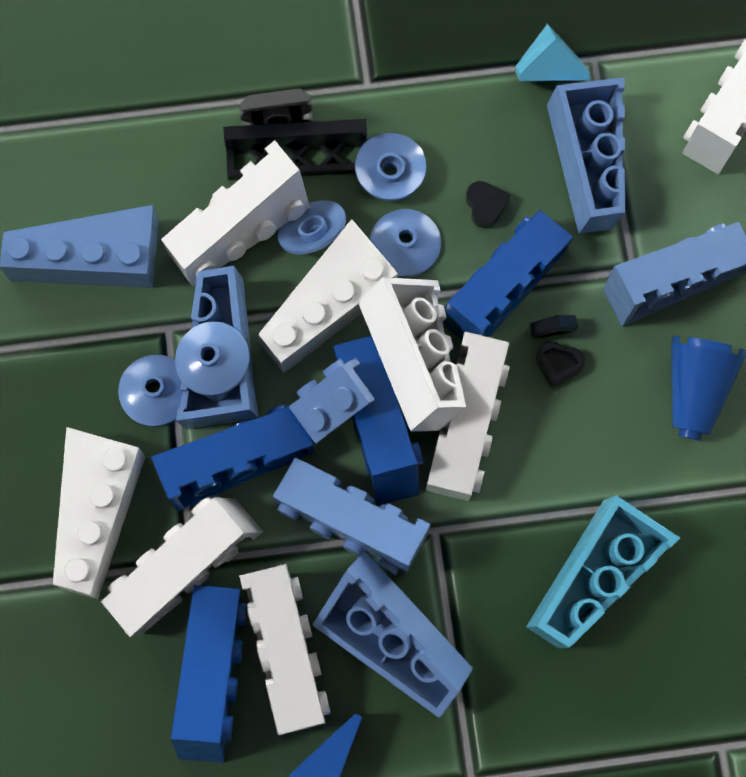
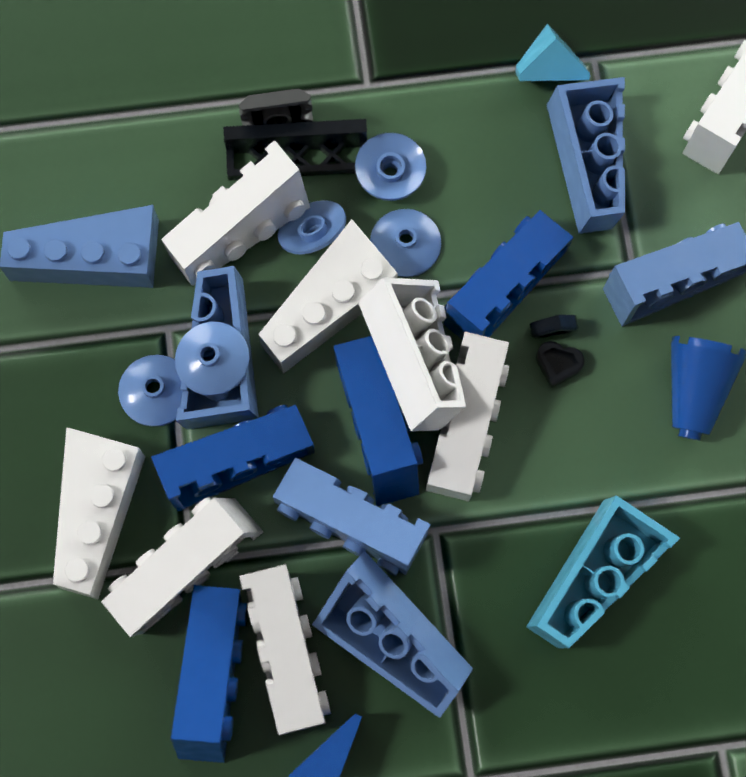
medium blue bracket [289,358,375,444] -> none
black tile [466,181,511,228] -> none

